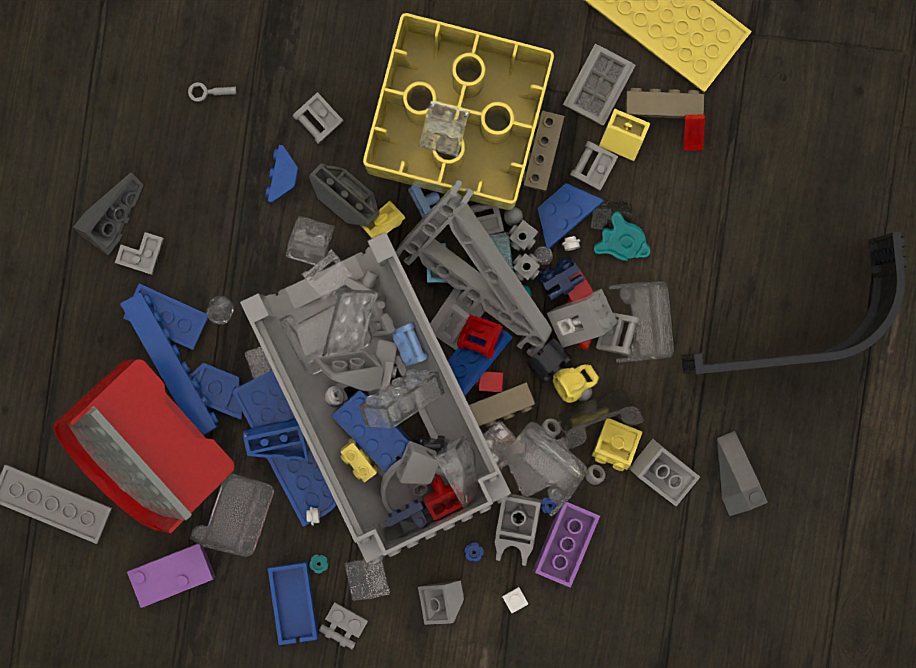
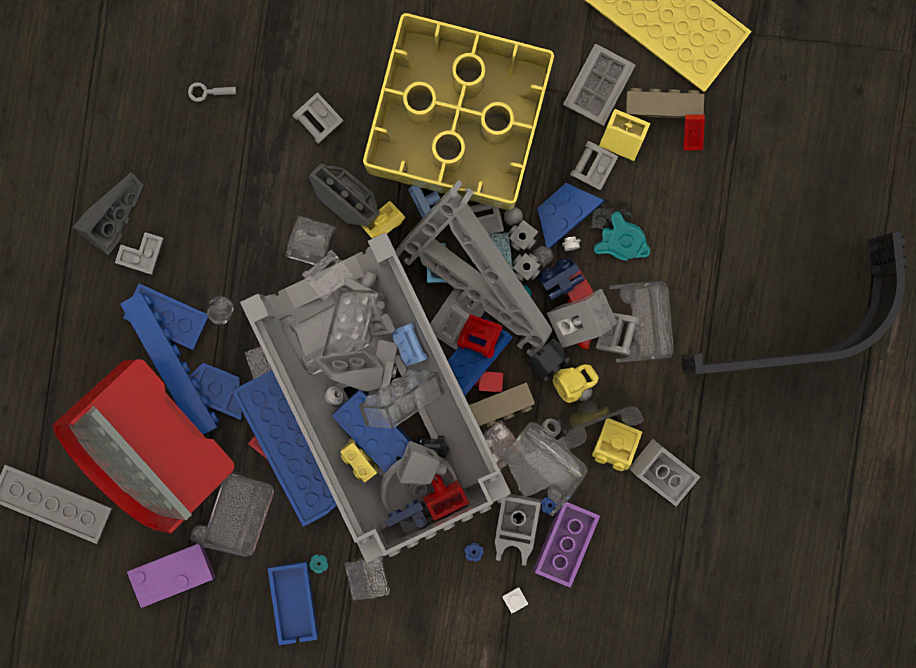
blue wedge [243,420,309,462] -> none
blue slope [265,145,299,203] -> none
white plate [306,506,320,525] -> none
light grey plate [319,602,368,649] -> none
light grey slope [418,581,464,625] -> none
clear slope [419,101,470,157] -> none
clear slope [435,435,478,508] -> none
dark tan brick [522,111,564,192] -> none
light grey piece [585,465,606,485] -> none
dark grey wedge [717,431,768,516] -> none

